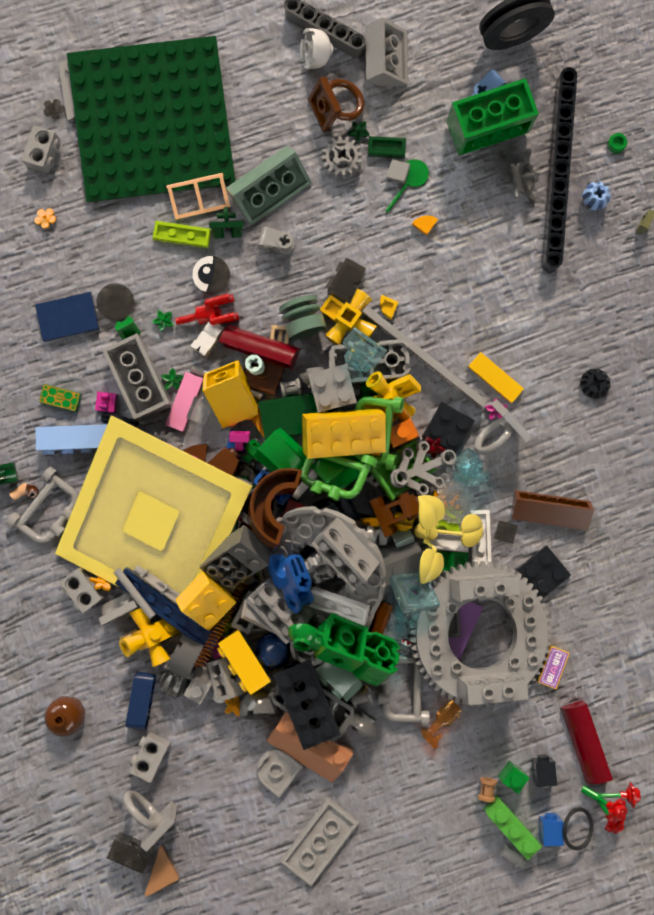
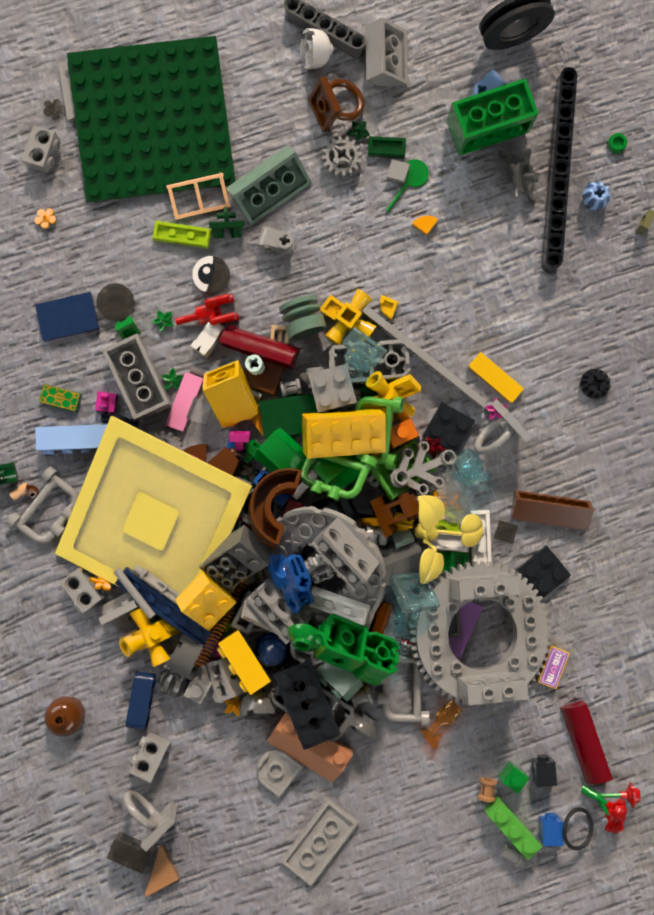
clear smoke brick [326,257,366,304] -> none

